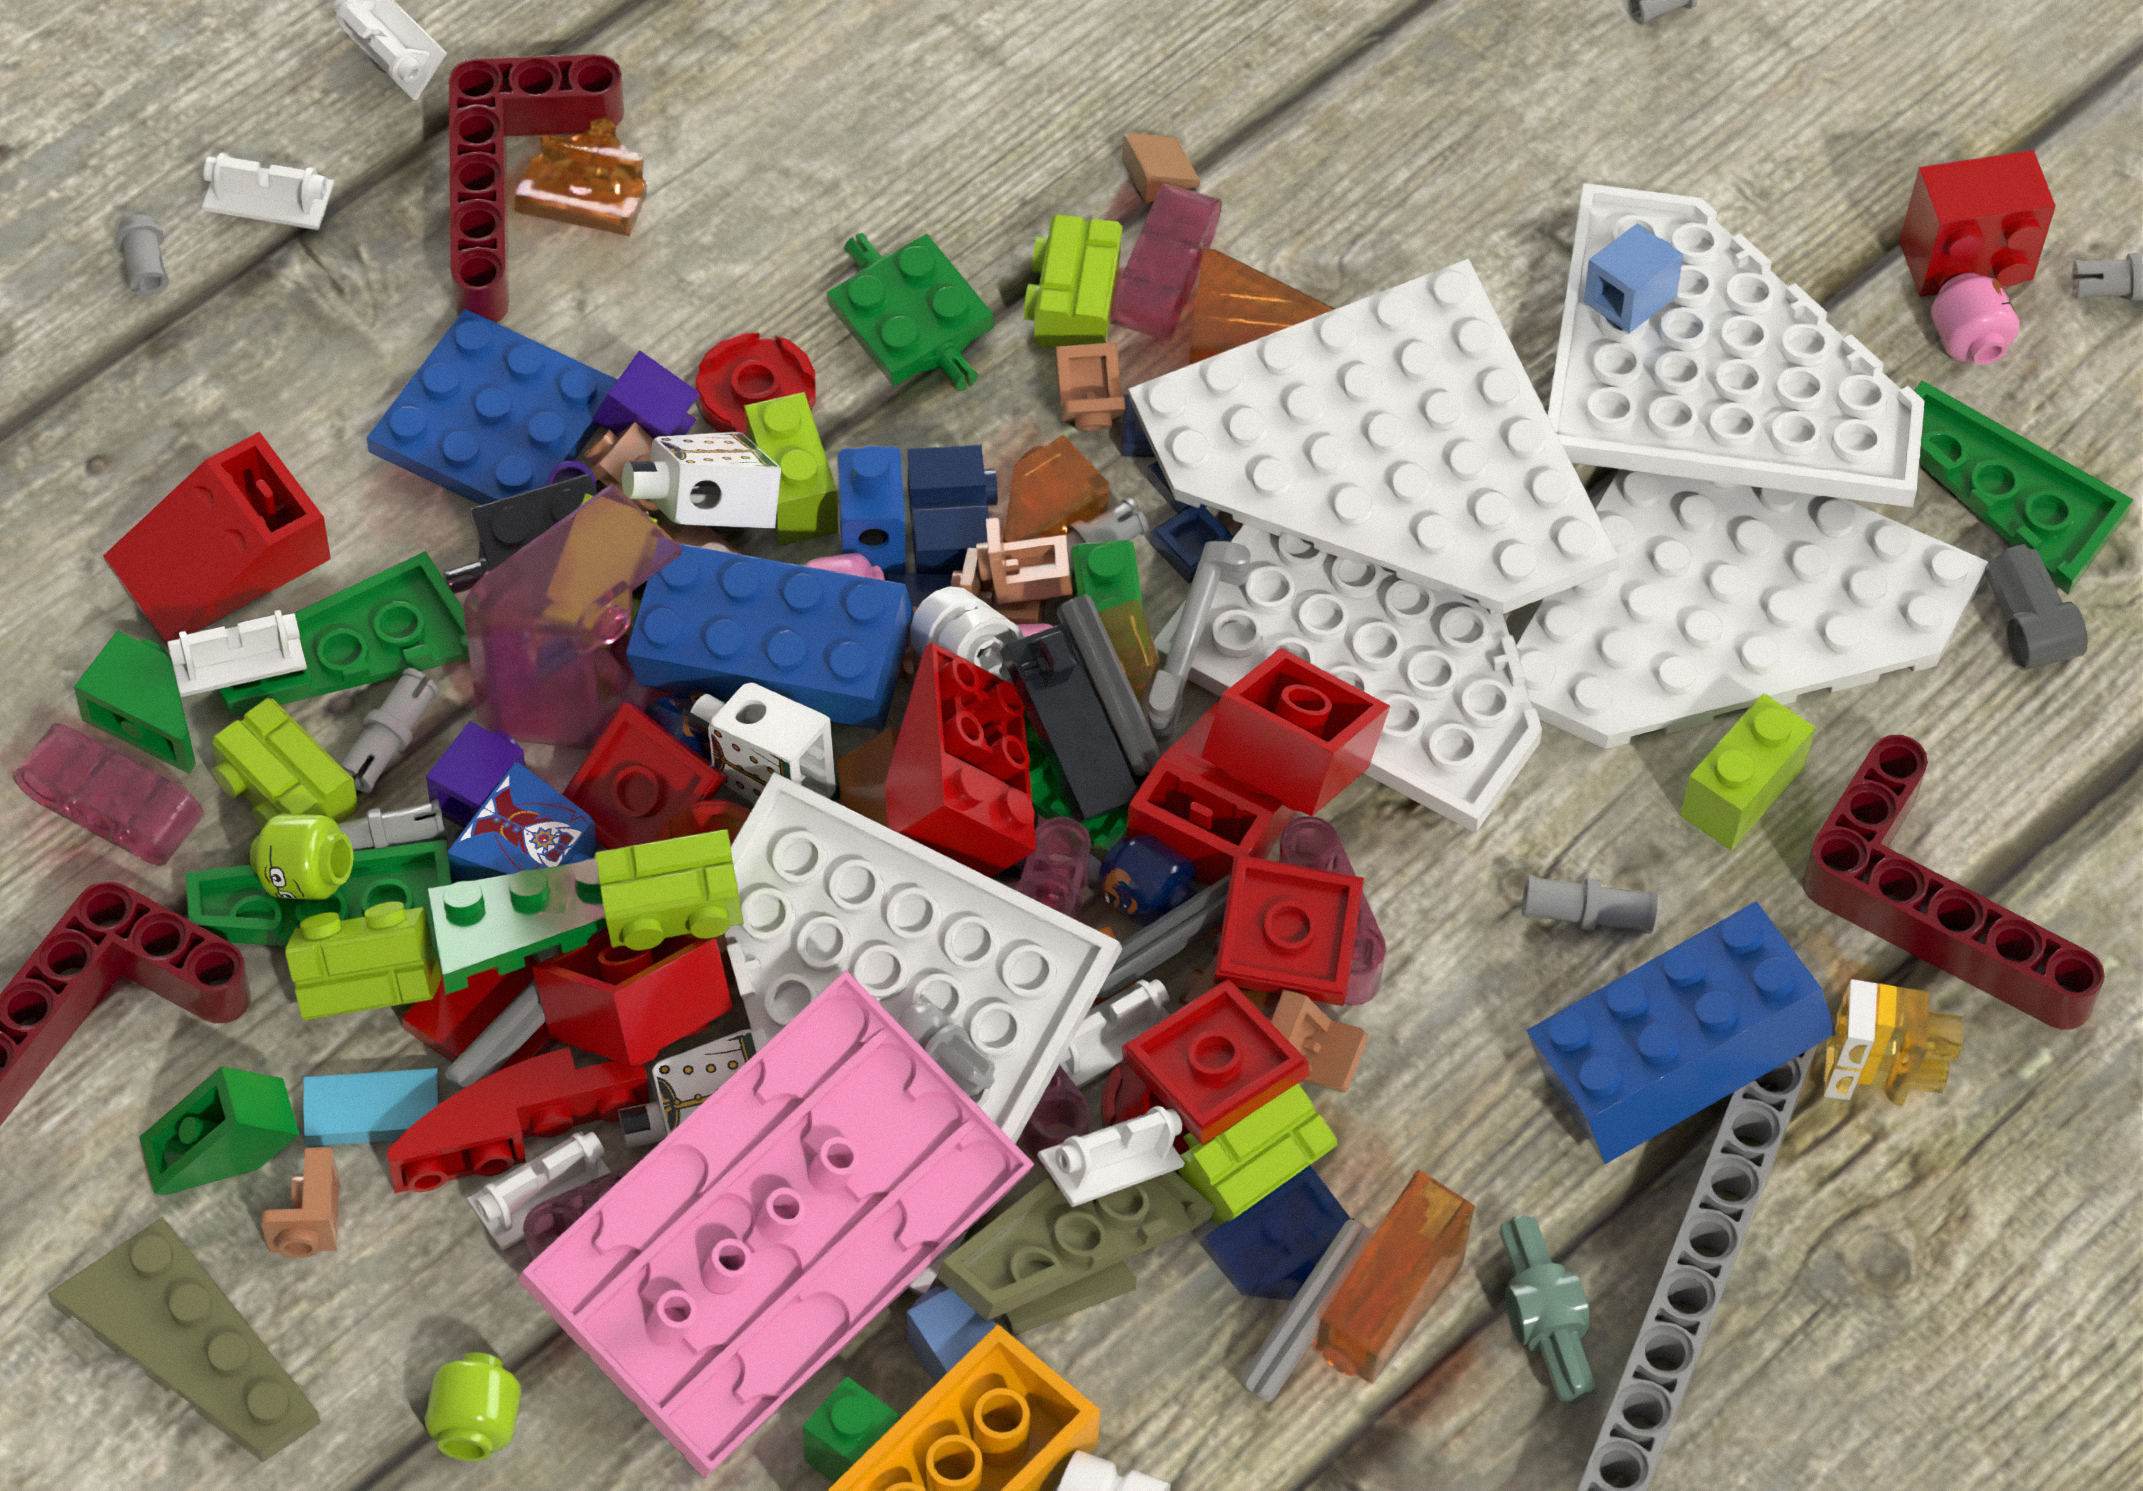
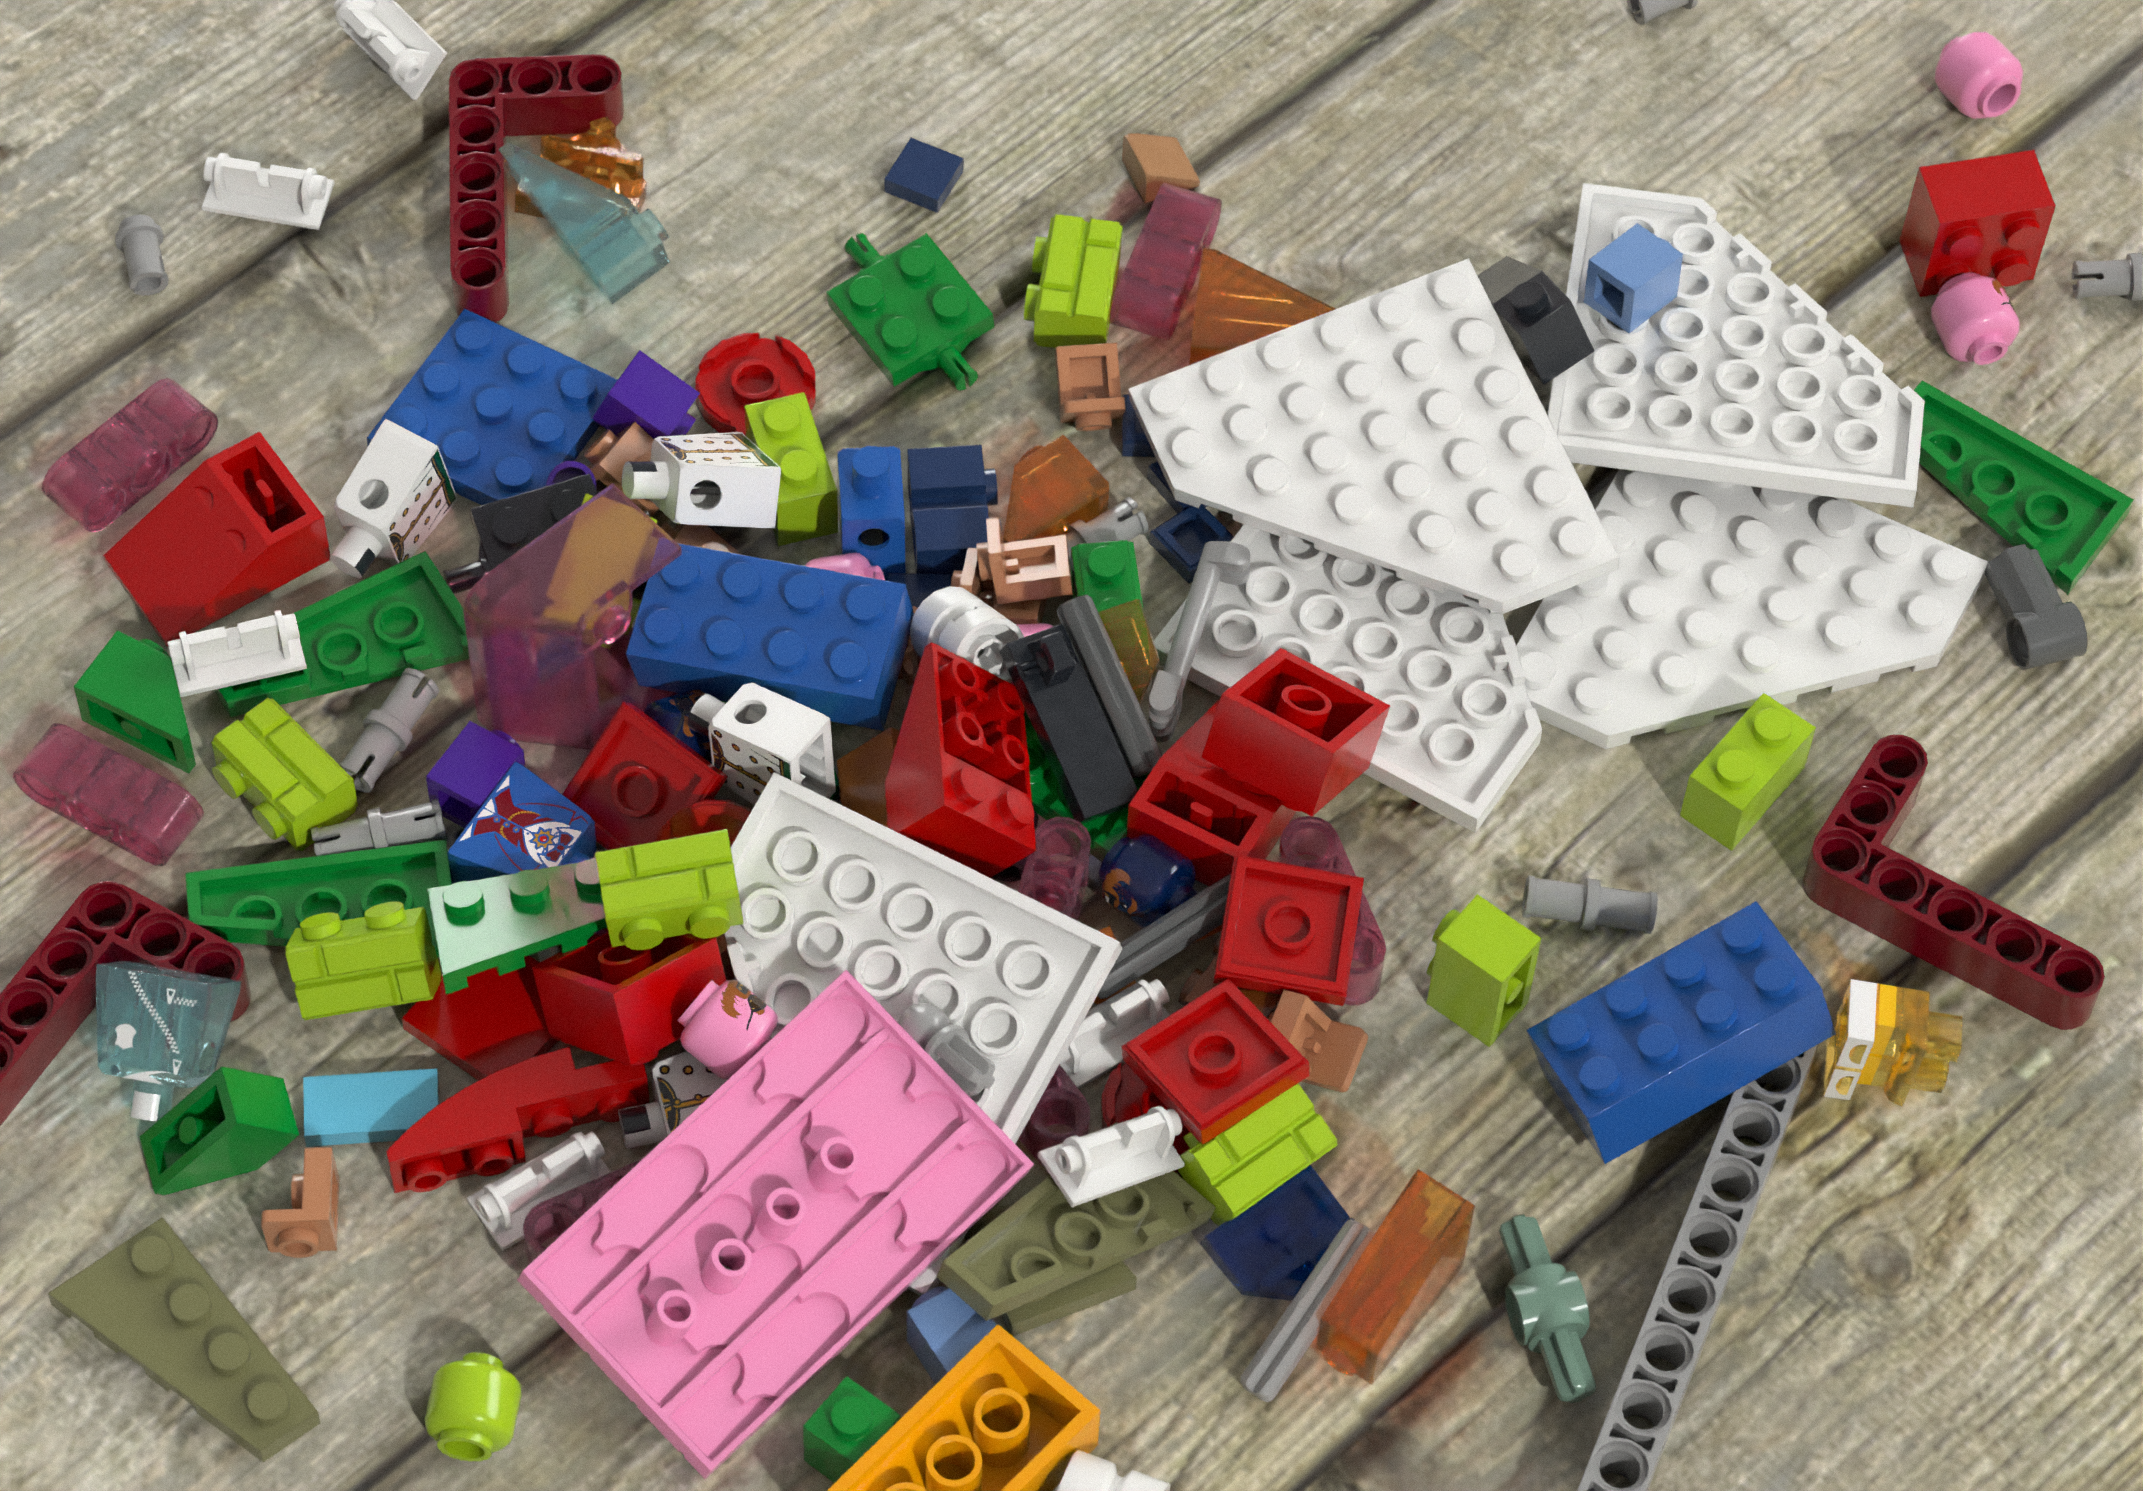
lime head [250,814,353,900] -> none
light grey axle [445,978,546,1092] -> none
none -> clear pink beam [42,378,218,532]
none -> clear light blue torso [96,961,241,1121]
none -> white torso [330,419,458,579]
none -> clear light blue slope [499,142,670,304]
none -> bright pink head [677,980,778,1079]
none -> dark blue tile [884,138,964,213]
none -> lime brick [1426,894,1542,1047]
none -> black slope [1477,256,1595,385]
none -> bright pink head [1935,32,2023,119]

